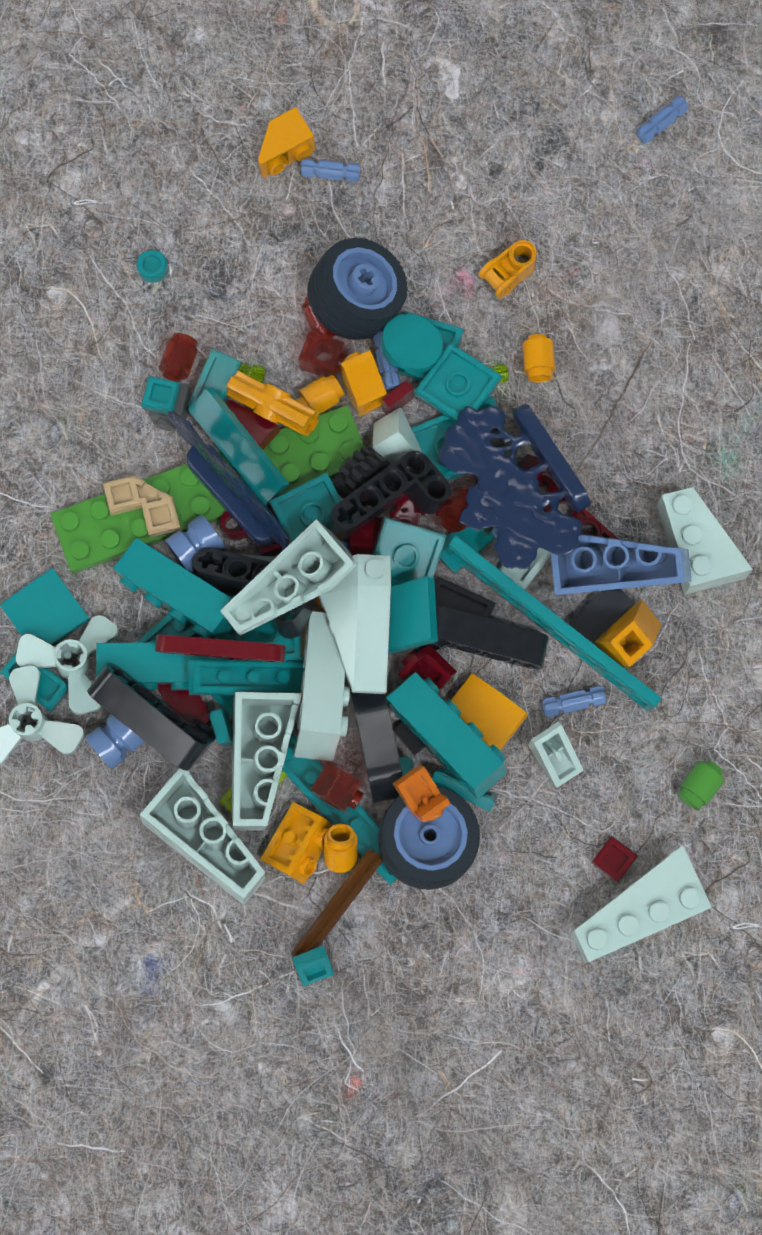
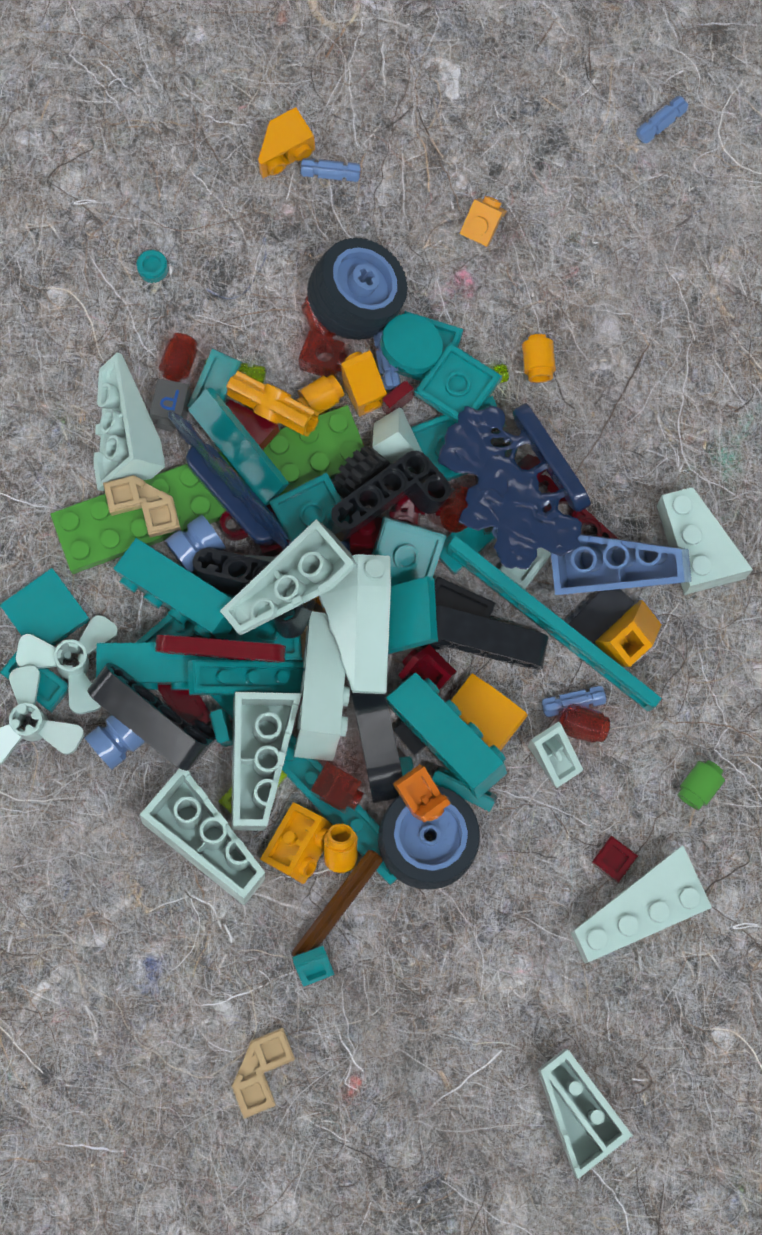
teal tile [141,376,181,414] -> none
light orange piece [478,240,537,299] -> none
none -> light aqua wedge [94,353,165,491]
none -> tan tile [232,1028,296,1119]
none -> light orange bracket [459,195,507,247]
none -> light aqua wedge [538,1049,633,1179]
none -> clear red brick [559,704,610,743]

